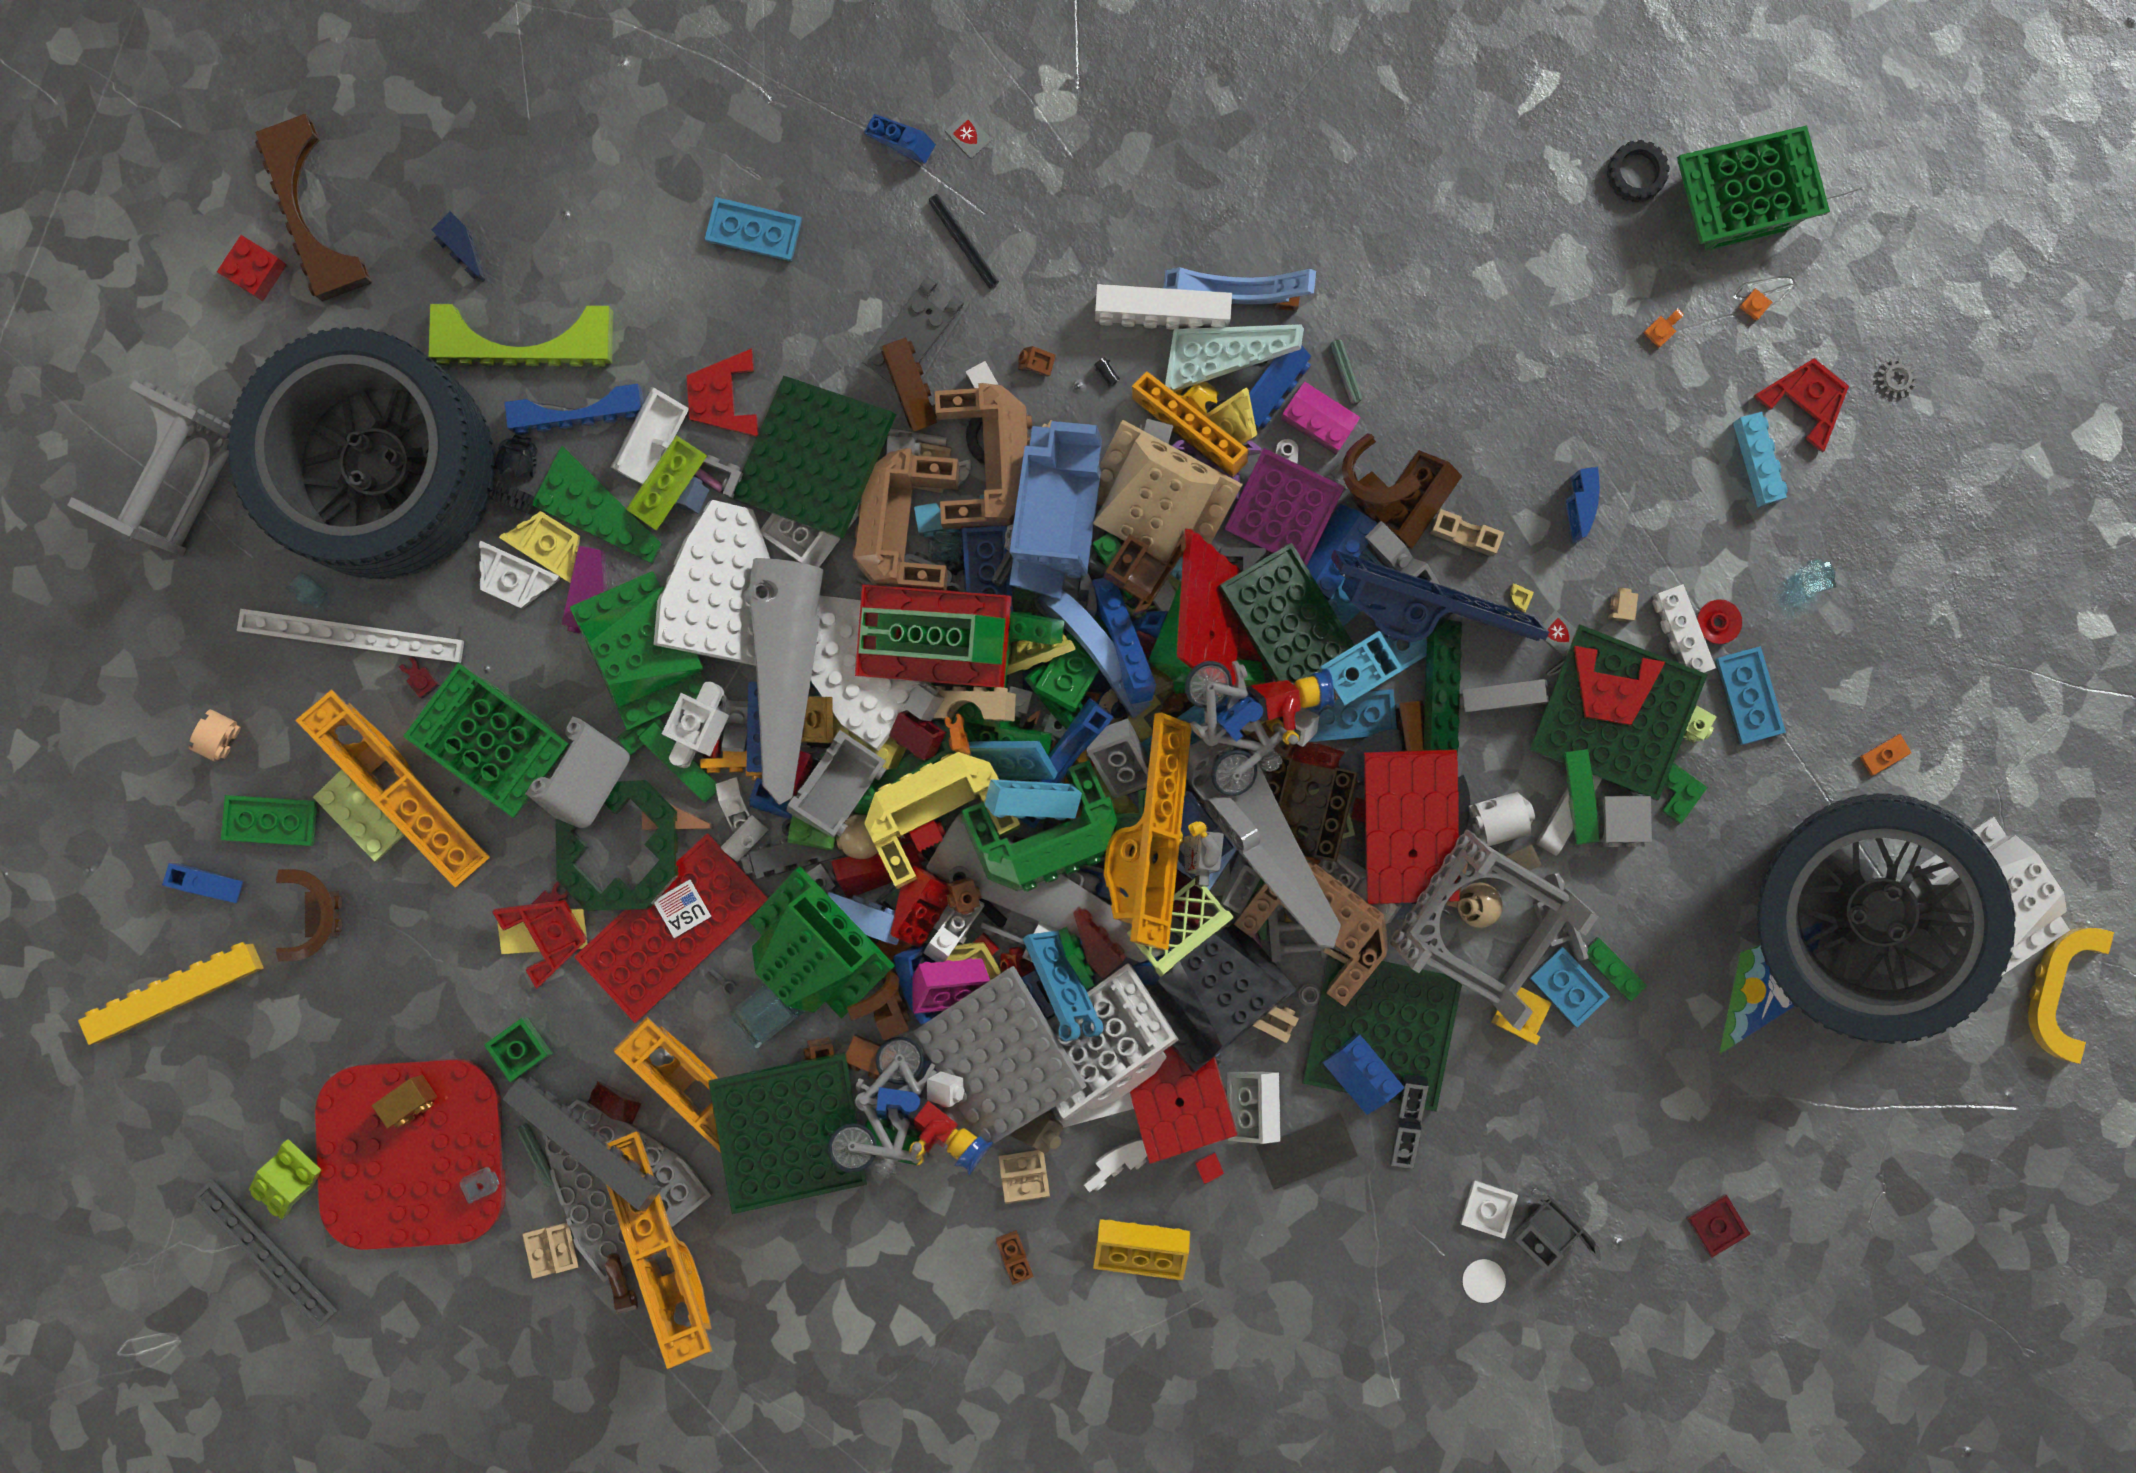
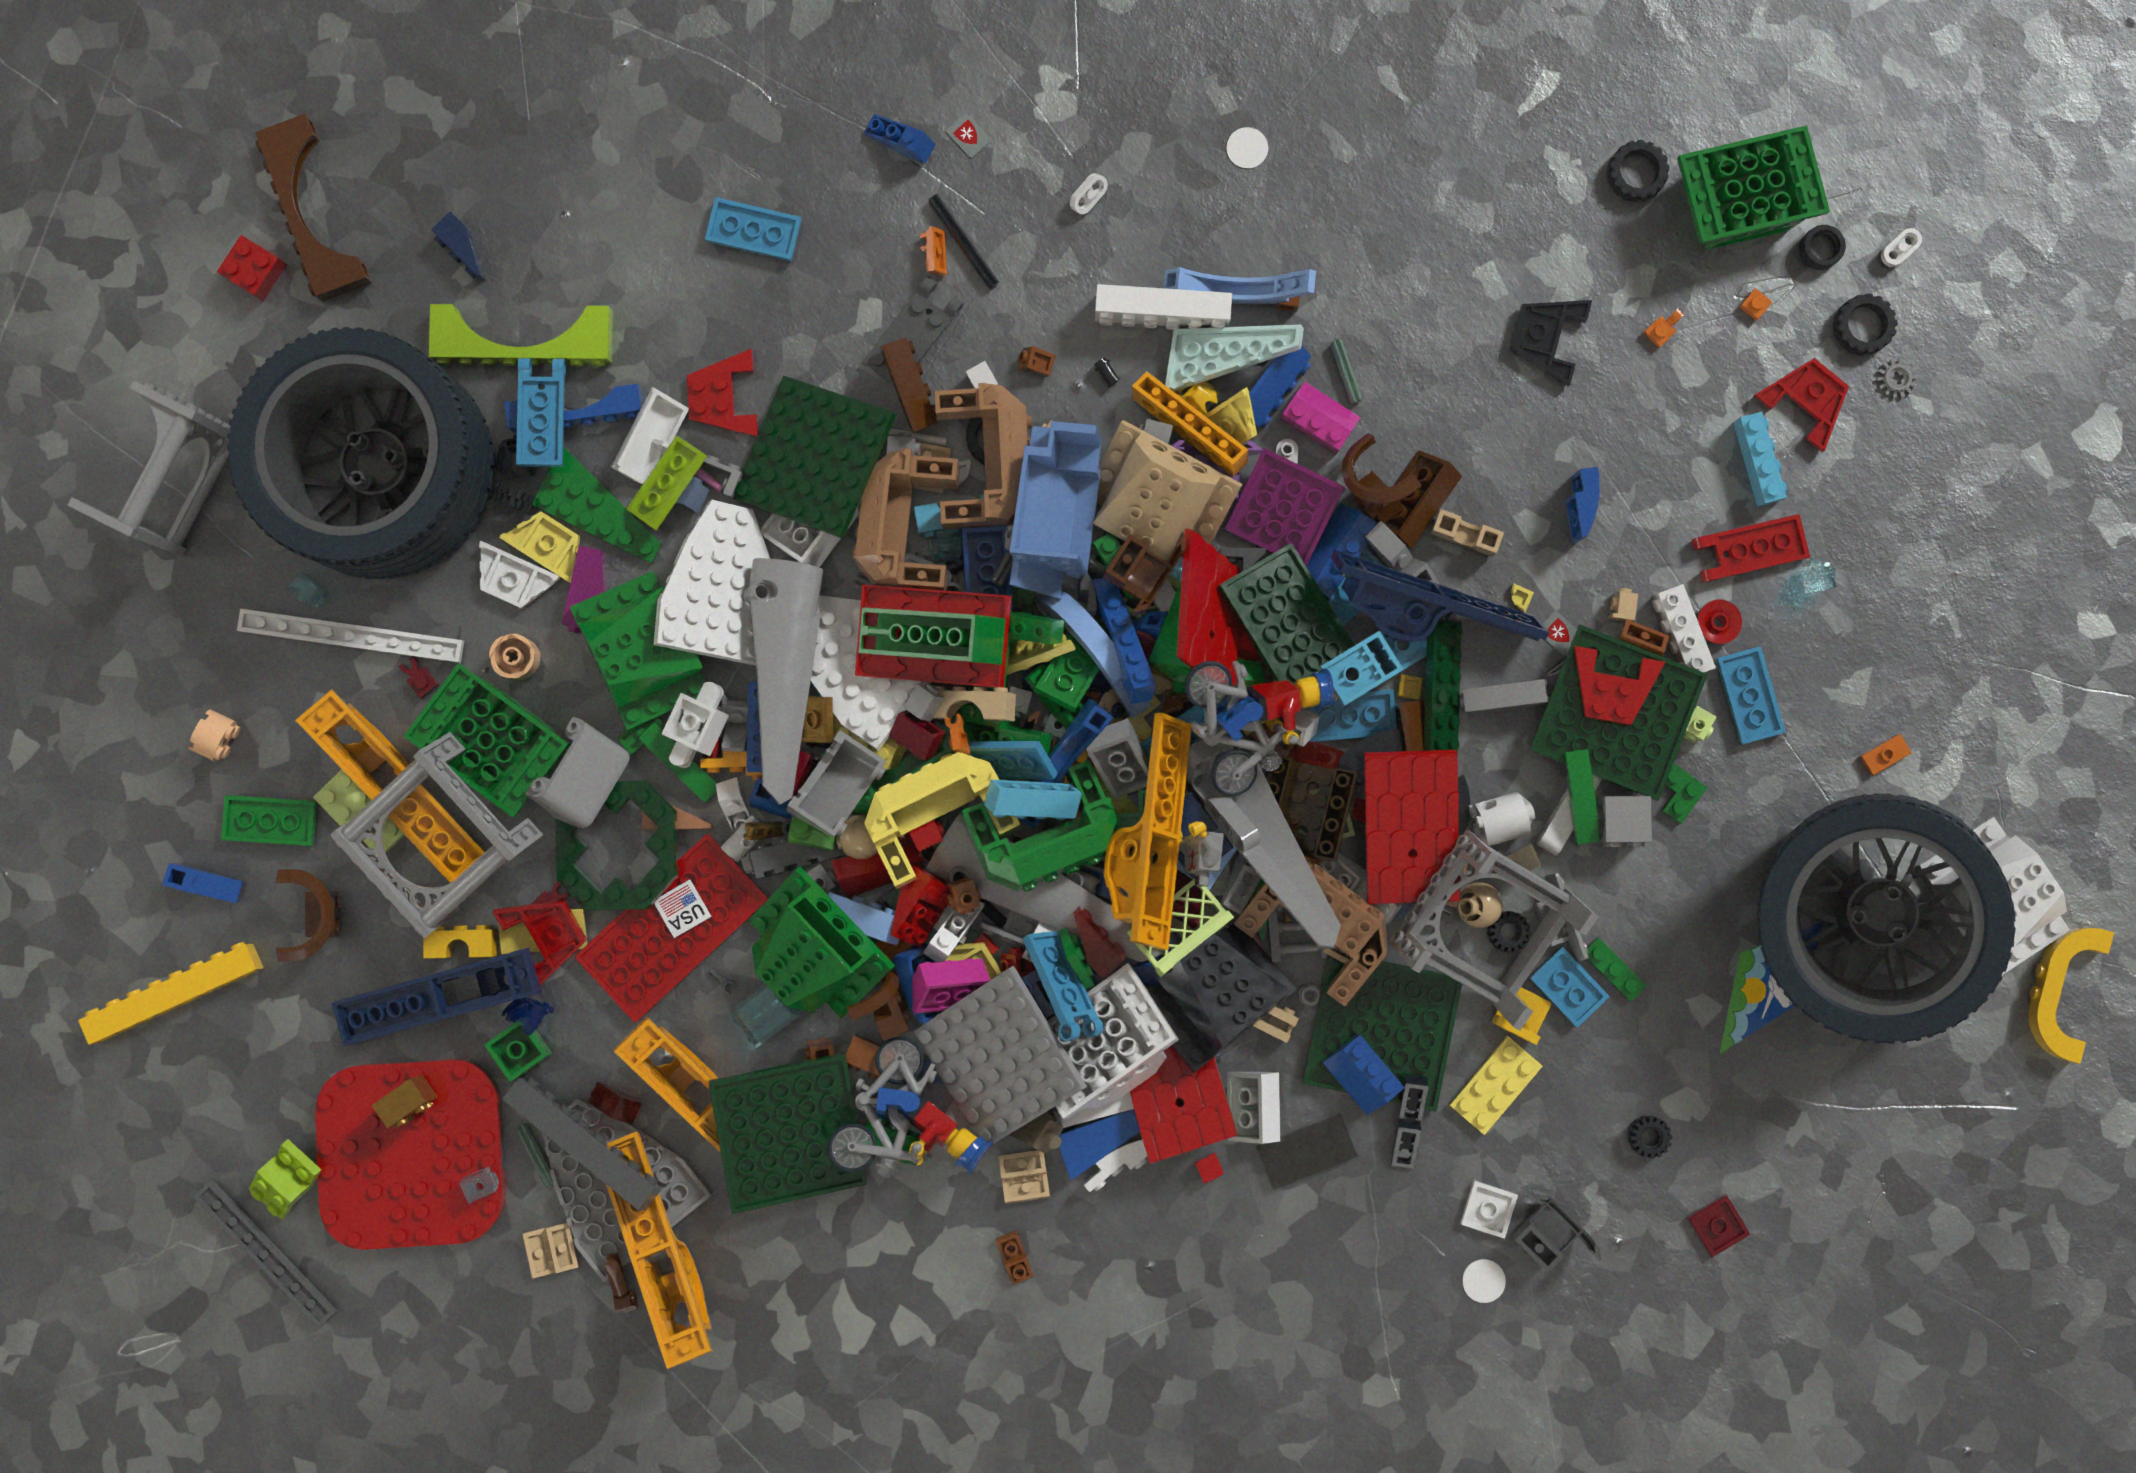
white brick [927,1071,964,1107] -> none
yellow slope [1093,1219,1190,1280] -> none
none -> light grey arch [330,732,543,938]
none -> dark blue piece [331,948,541,1046]
none -> yellow arch [423,925,497,958]
none -> light nougat brick [489,634,541,681]
none -> clear blue helmet [501,997,554,1035]
none -> dark azure hinge [516,358,566,467]
none -> pearl gold bar [743,821,784,840]
none -> orange plate [920,226,947,276]
none -> blue slope [1059,1109,1140,1180]
none -> white plate [1070,173,1108,214]
none -> white sticker [1226,127,1268,168]
none -> yellow tile [1396,674,1423,701]
none -> light yellow plate [1448,1036,1543,1135]
none -> black tyre [1487,911,1531,952]
none -> black wing [1510,300,1592,387]
none -> dark orange brick [1616,619,1669,656]
none -> black tyre [1627,1116,1673,1159]
none -> red hinge [1692,514,1810,583]
none -> black tyre [1799,224,1846,270]
none -> black tyre [1833,294,1898,356]
none -> white plate [1881,228,1922,267]

